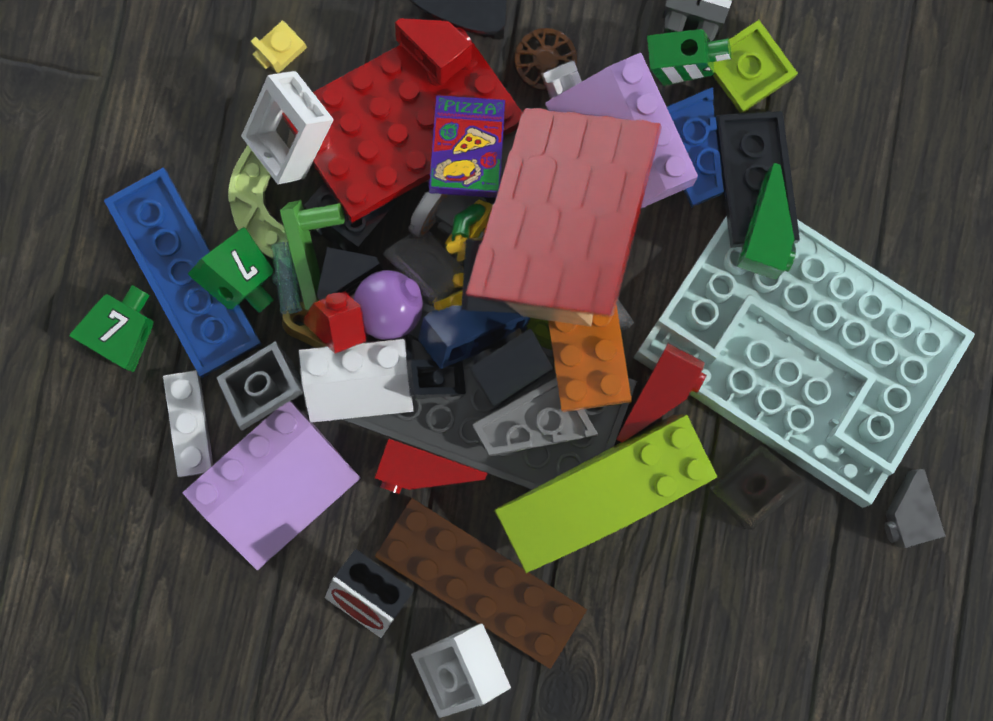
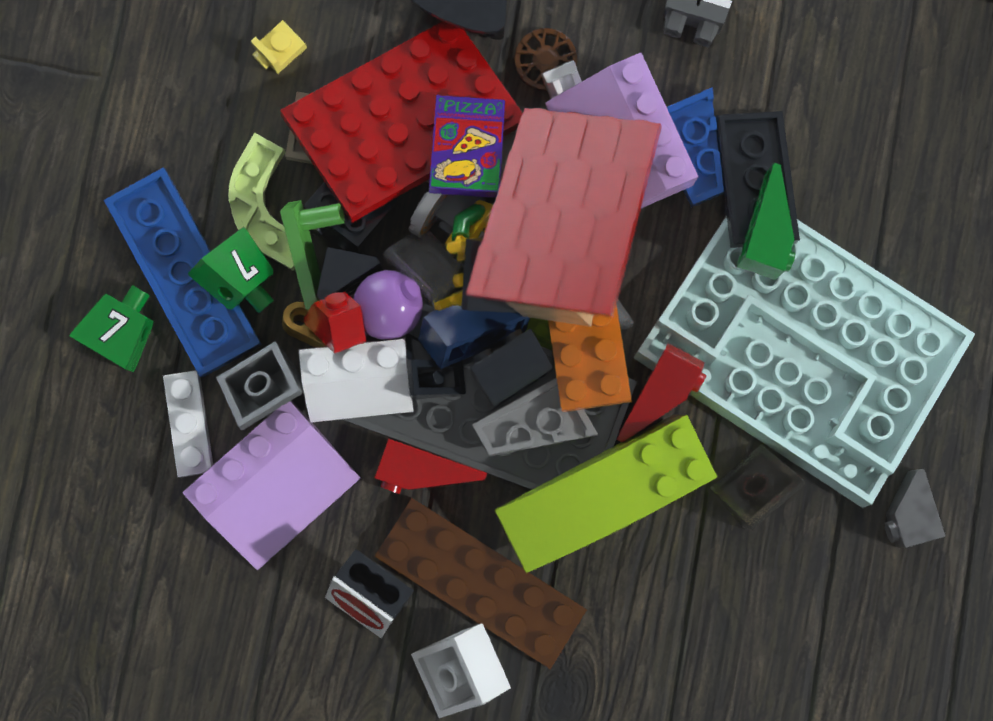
white window [241,71,334,184] -> none
clear light blue pin [271,242,302,314] -> none
red slope [395,18,472,85] -> none
green torso [647,29,731,86] -> none
lime plate [713,20,798,113] -> none

